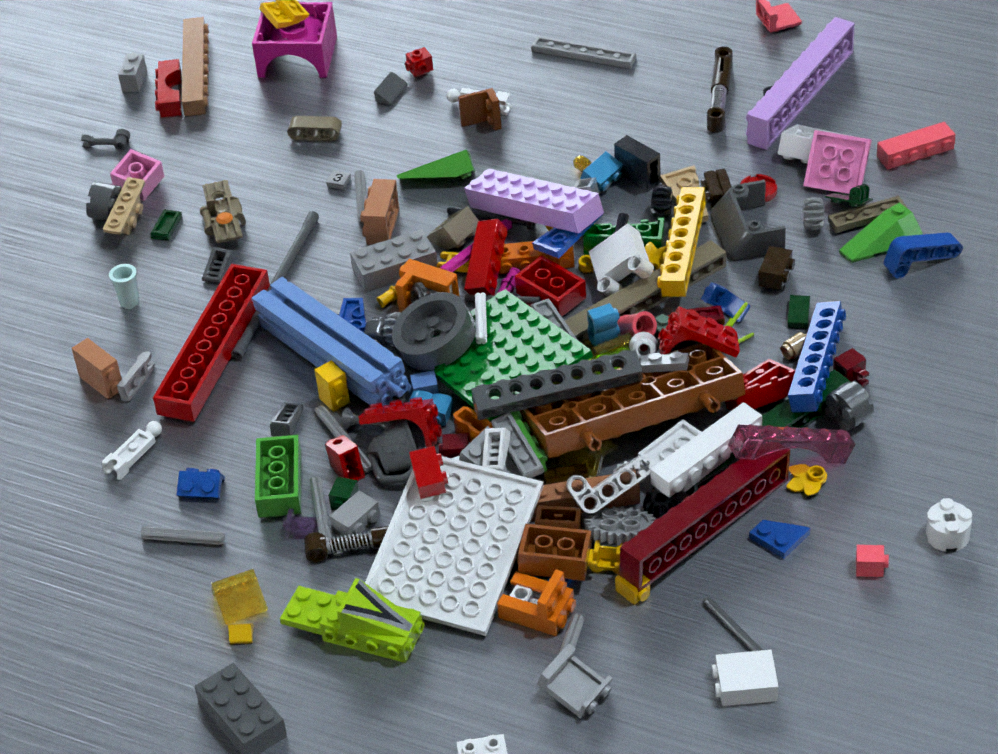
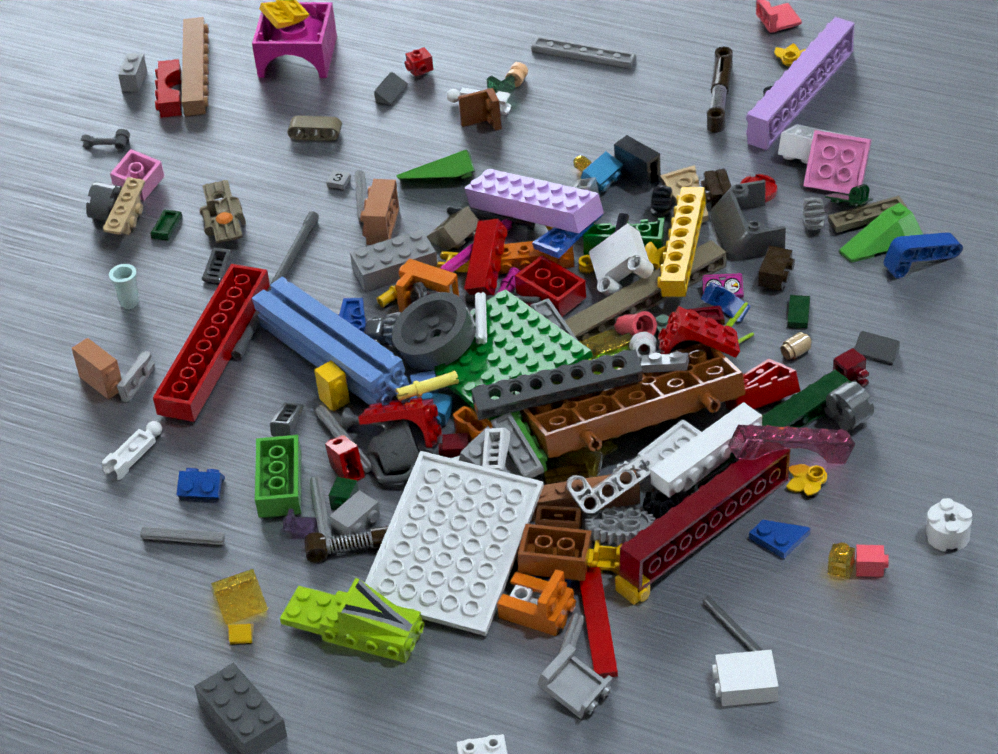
red brick [409,446,448,499] -> none
dark azure brick [587,303,620,349] -> none
blue brick [788,301,846,412] -> none
coral brick [877,122,955,170] -> none
none -> light yellow pin [395,371,459,401]
none -> clear green panel [486,75,515,94]
none -> light nougat wheel [505,62,528,87]
none -> red tile [579,567,618,678]
none -> slope [702,273,744,298]
none -> yellow plate [774,43,806,66]
none -> clear yellow brick [828,542,855,579]
none -> dark grey slope [855,331,900,365]

